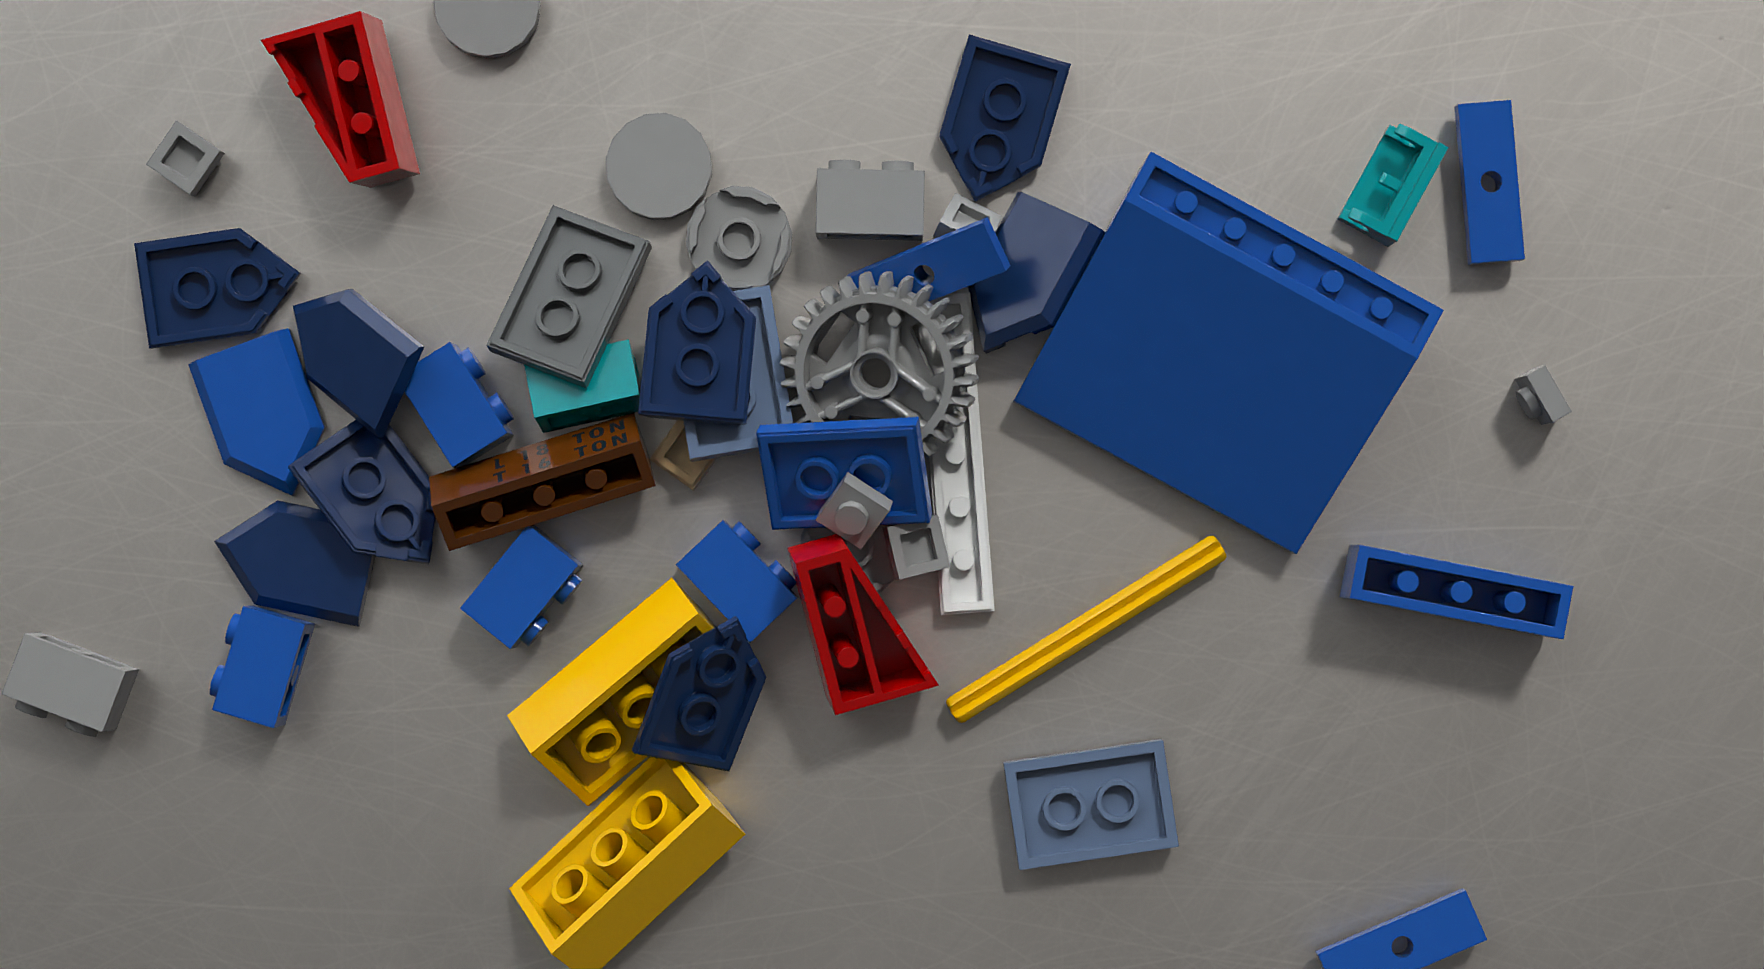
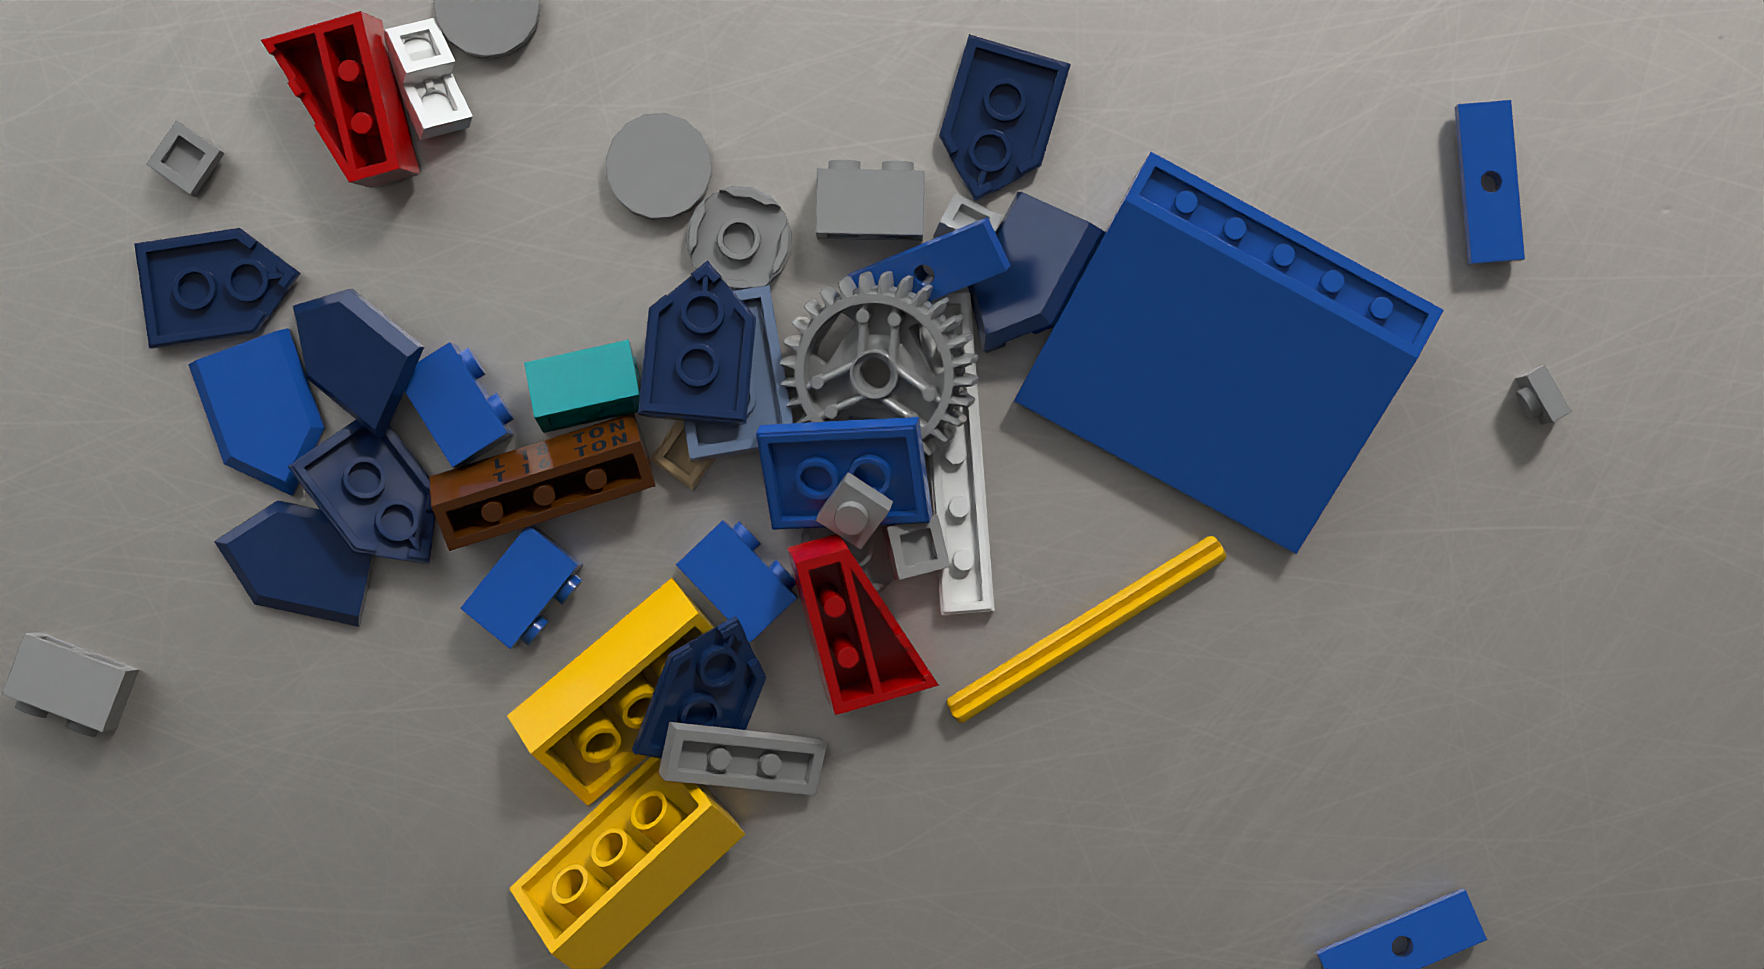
blue brick [210,605,315,728] -> none
dark grey tile [486,205,652,388] -> none
sand blue plate [1003,739,1179,870] -> none
teal hinge [1337,124,1449,247] -> none
blue brick [1339,545,1574,639] -> none
none -> white slope [384,18,473,140]
none -> light grey plate [659,722,827,795]

